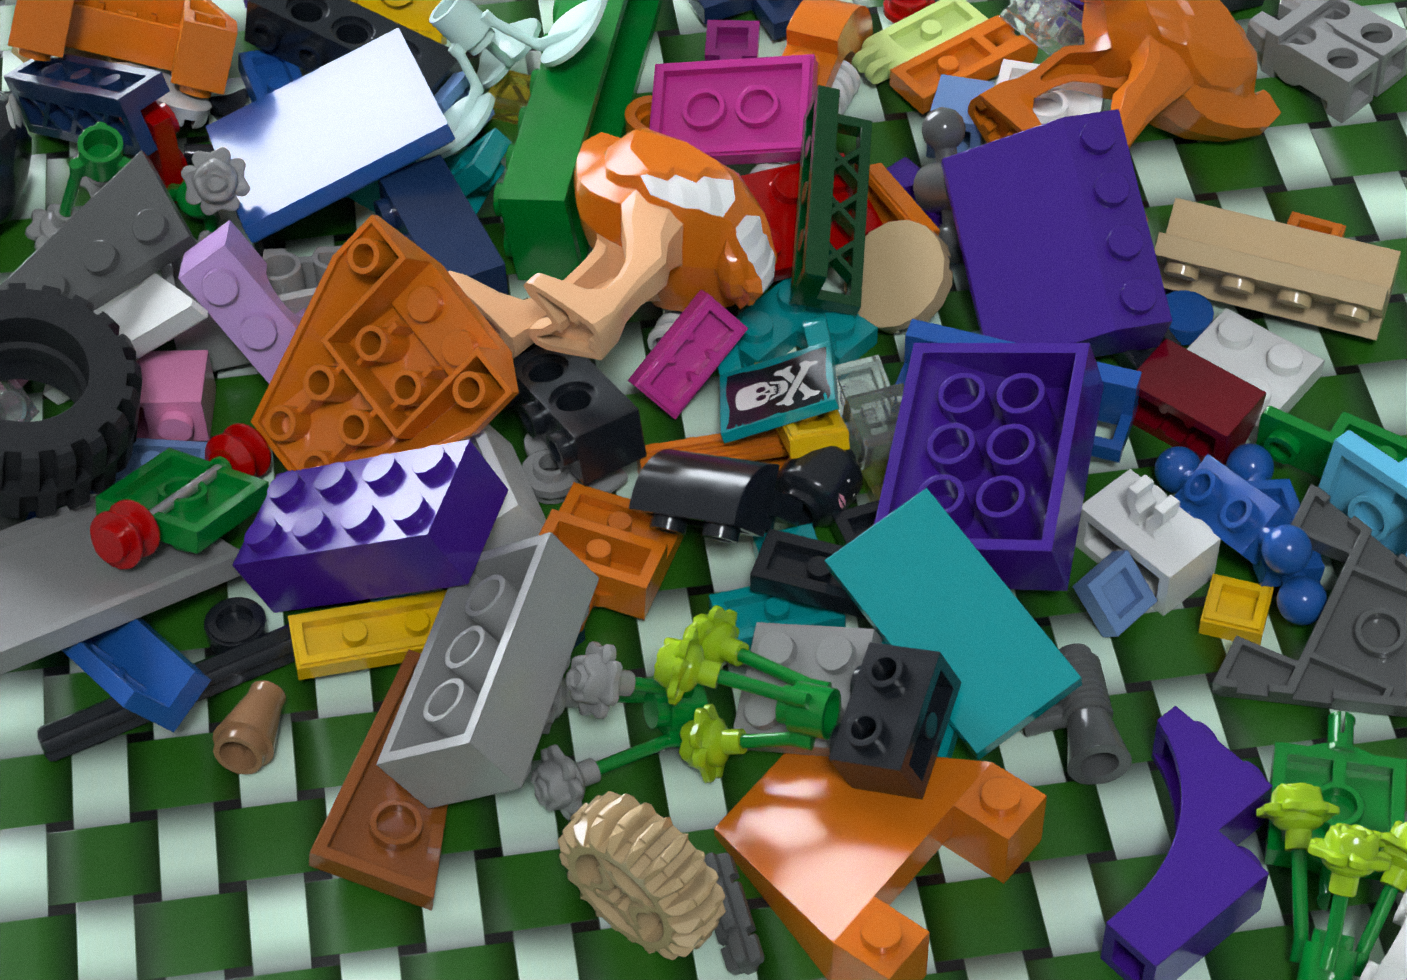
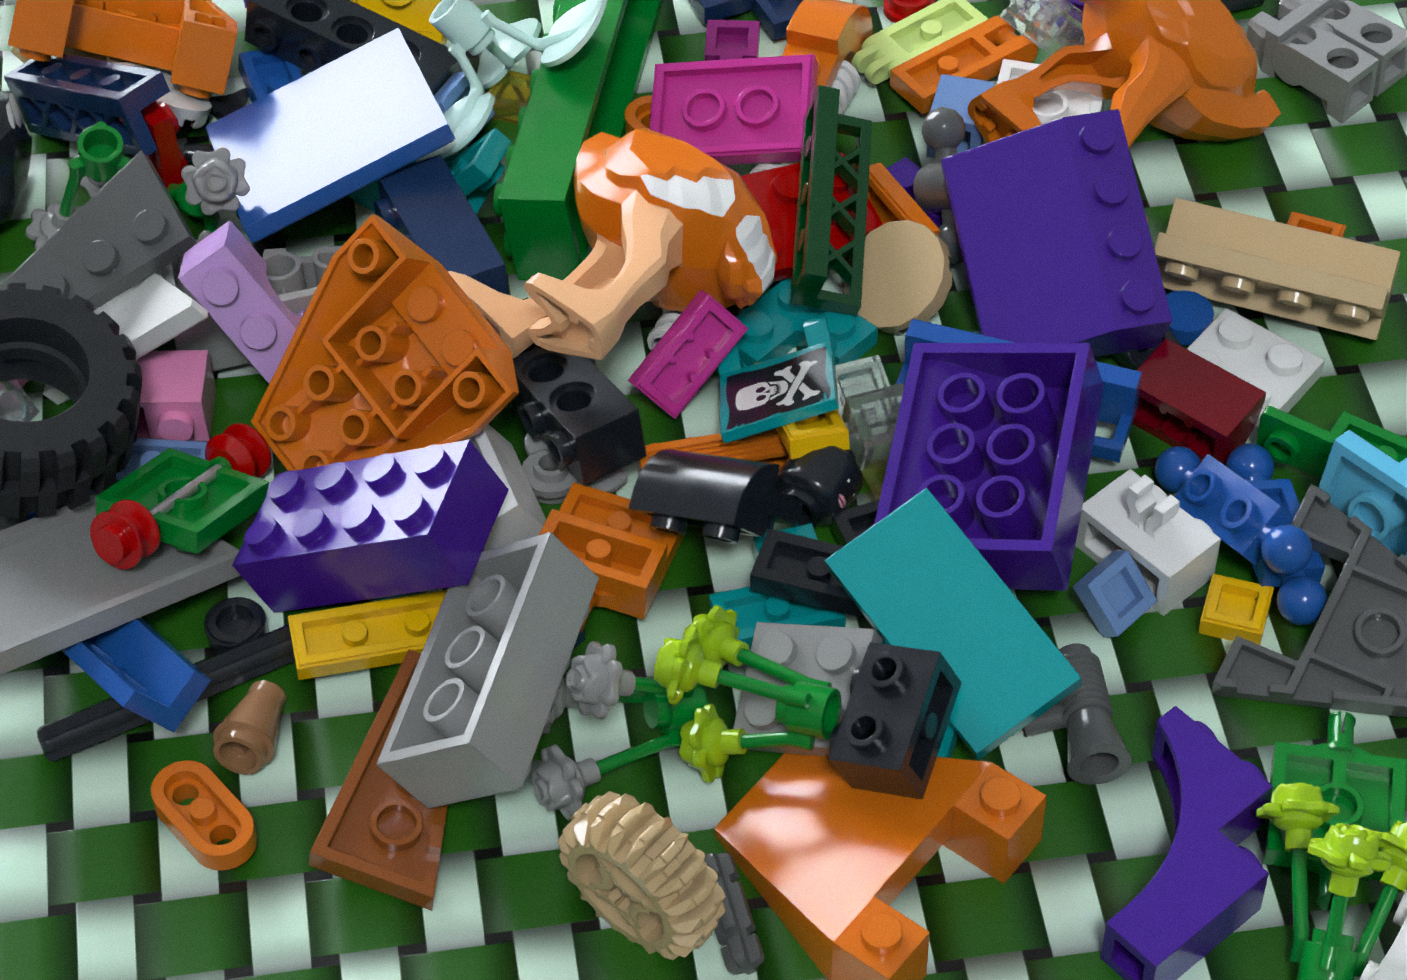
none -> orange plate [151,760,257,871]

